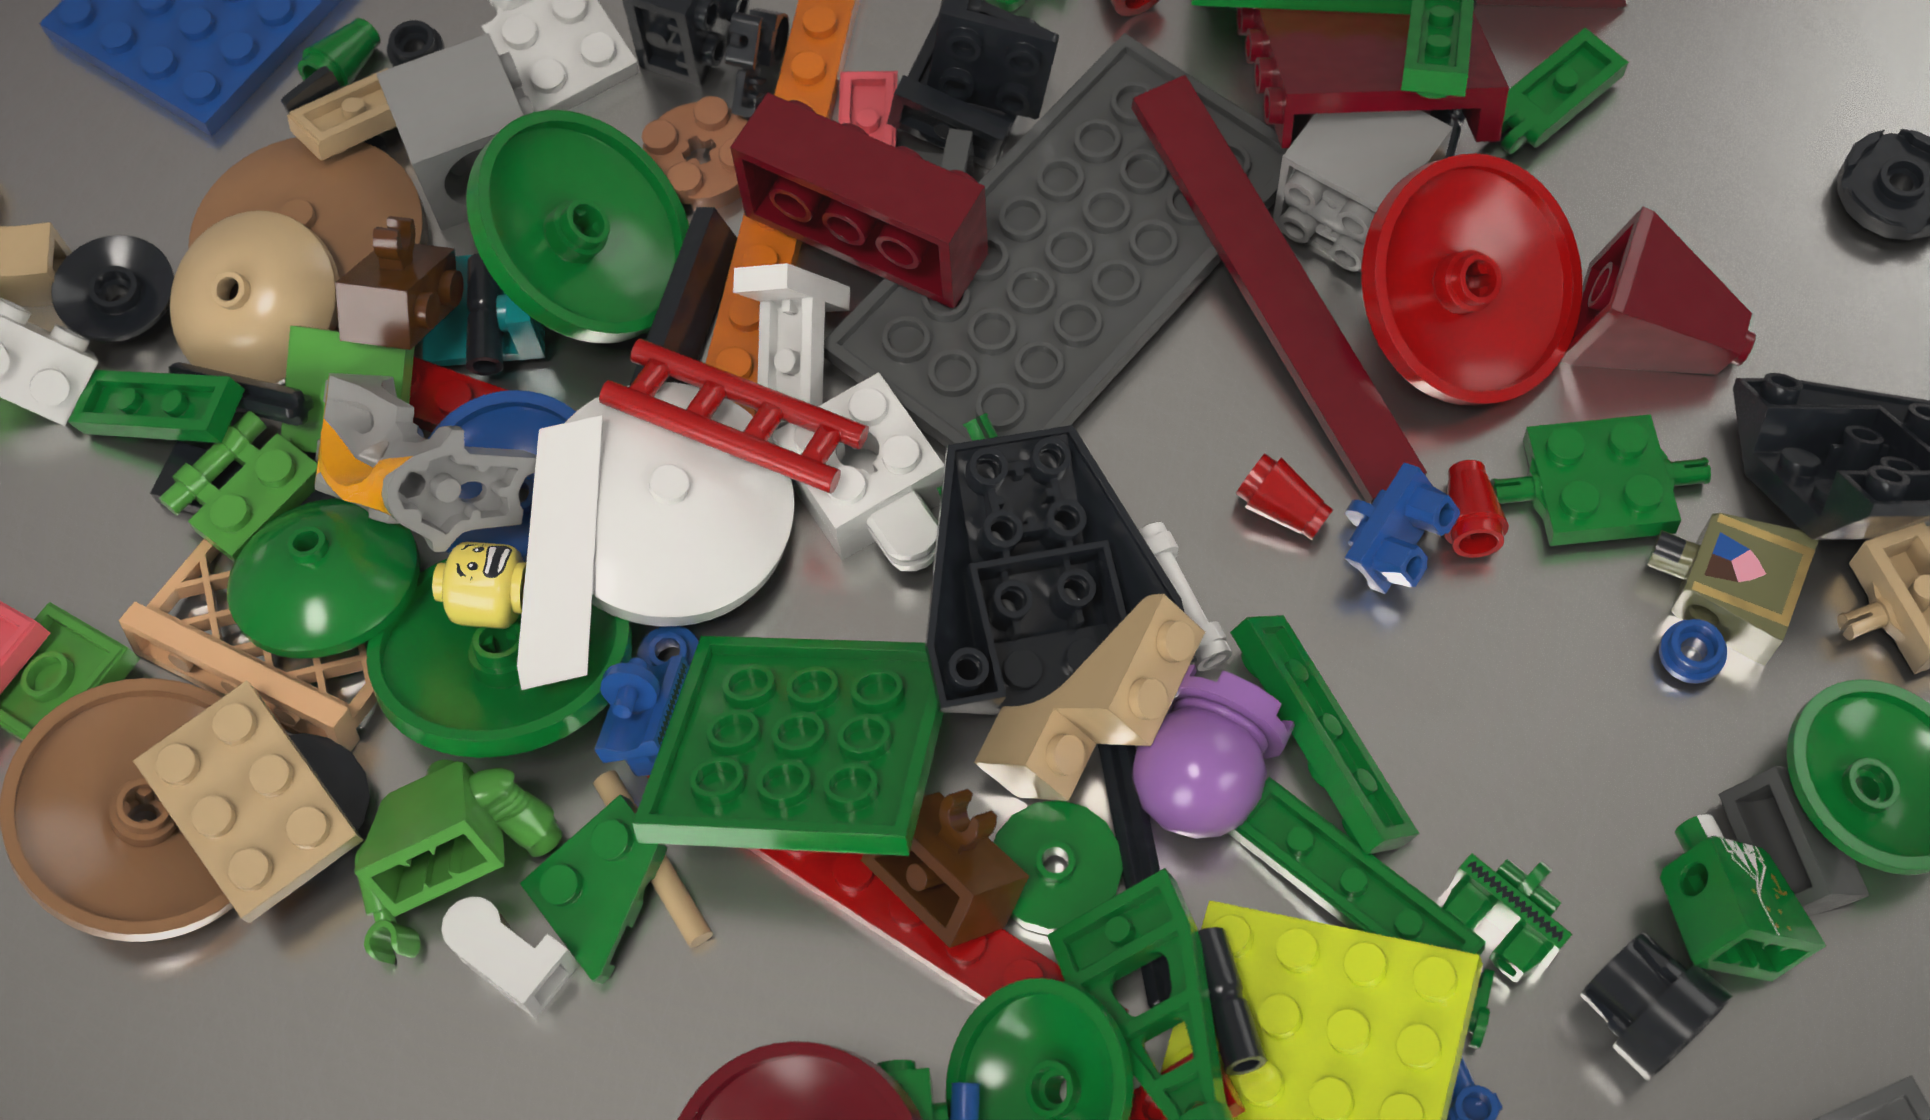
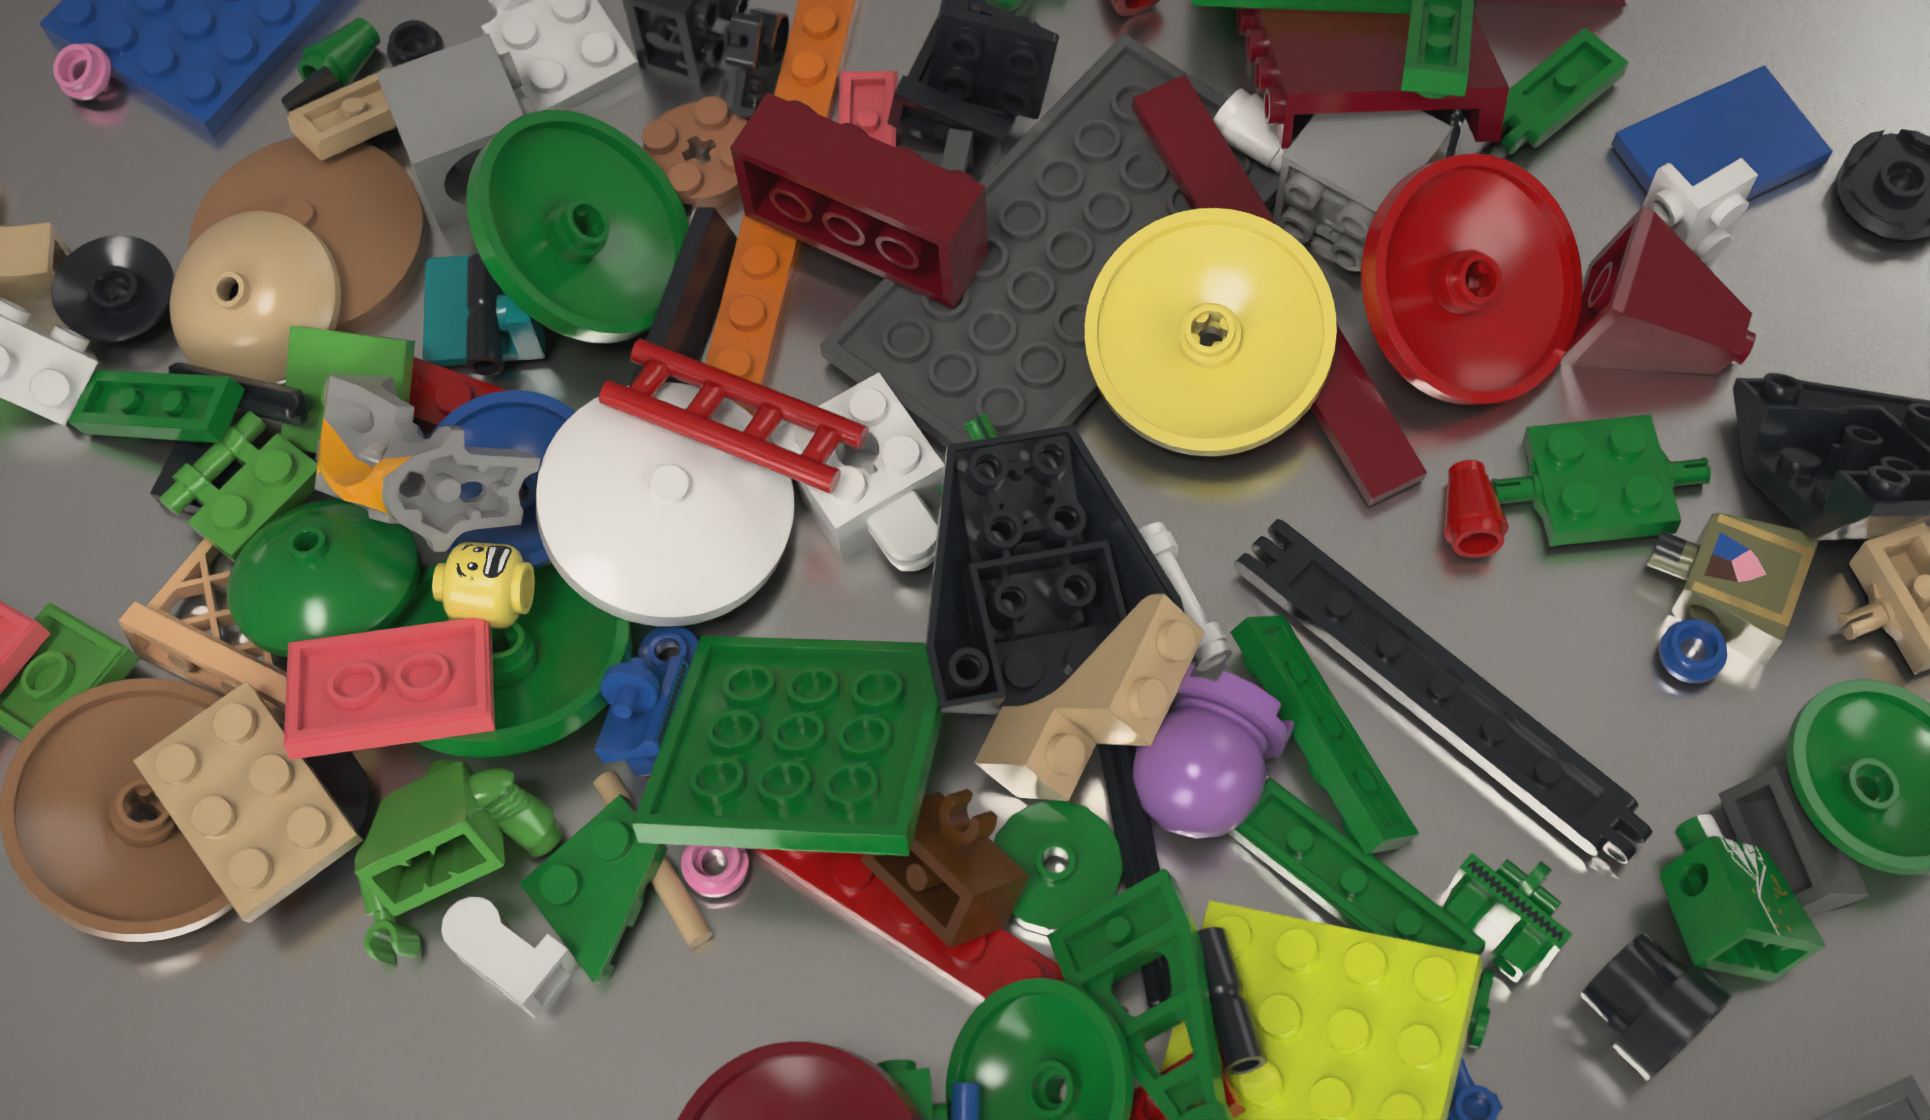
reddish brown brick [335,216,464,350] -> none
white sticker [517,415,603,690] -> none
white bracket [733,263,850,426] -> none
red cone [1236,453,1334,540] -> none
blue hips [1345,462,1460,594] -> none
none -> bright pink plate [53,44,111,101]
none -> coral tile [284,618,495,760]
none -> bright pink plate [681,845,749,897]
none -> light yellow dish [1085,208,1337,456]
none -> white cone [1213,88,1294,174]
none -> black hinge [1234,519,1652,864]
none -> blue tile [1611,65,1833,200]
none -> white bracket [1642,157,1758,262]

